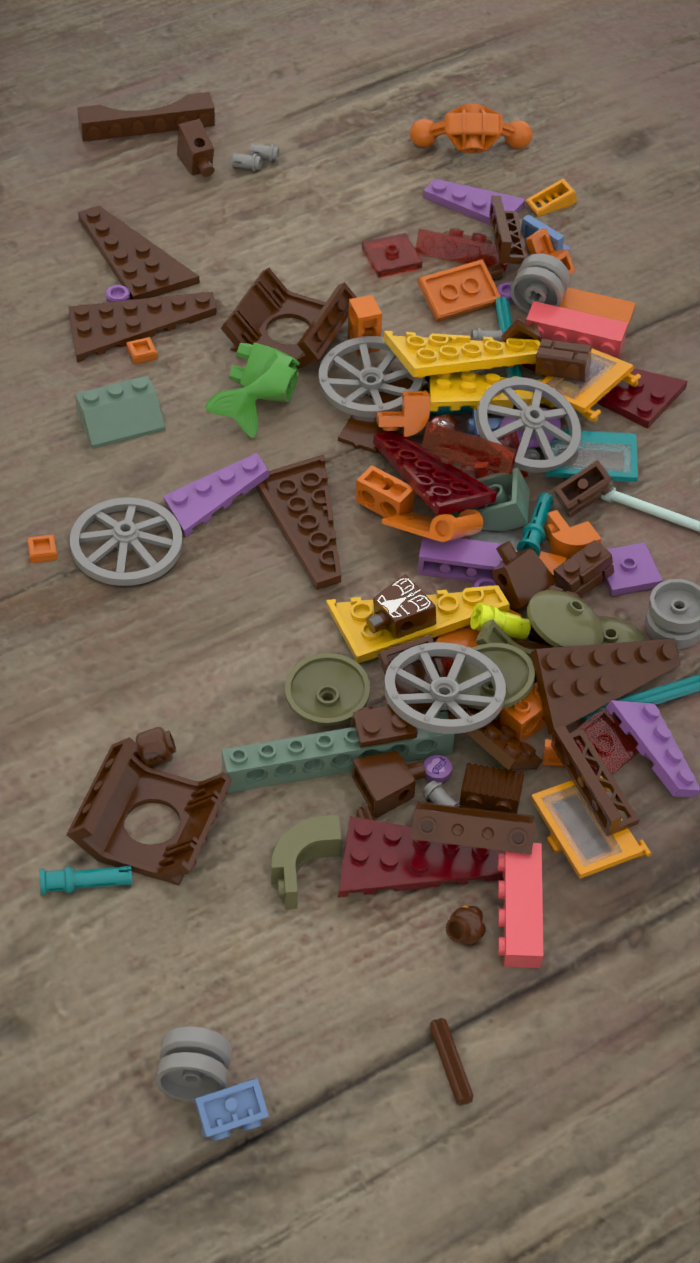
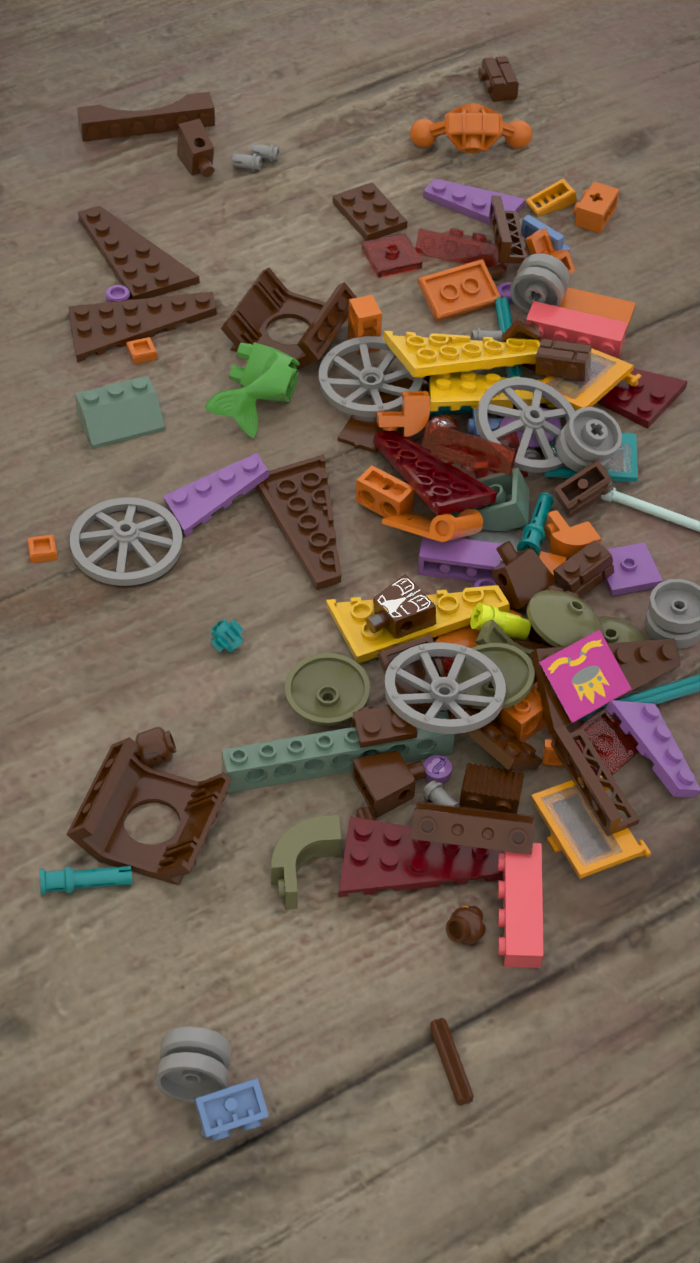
none -> teal gear [210,618,244,653]
none -> reddish brown plate [332,182,408,242]
none -> reddish brown brick [478,56,519,102]
none -> dark pink sticker [539,629,632,723]
none -> light grey wheel [555,407,622,472]
none -> orange brick [573,181,620,233]

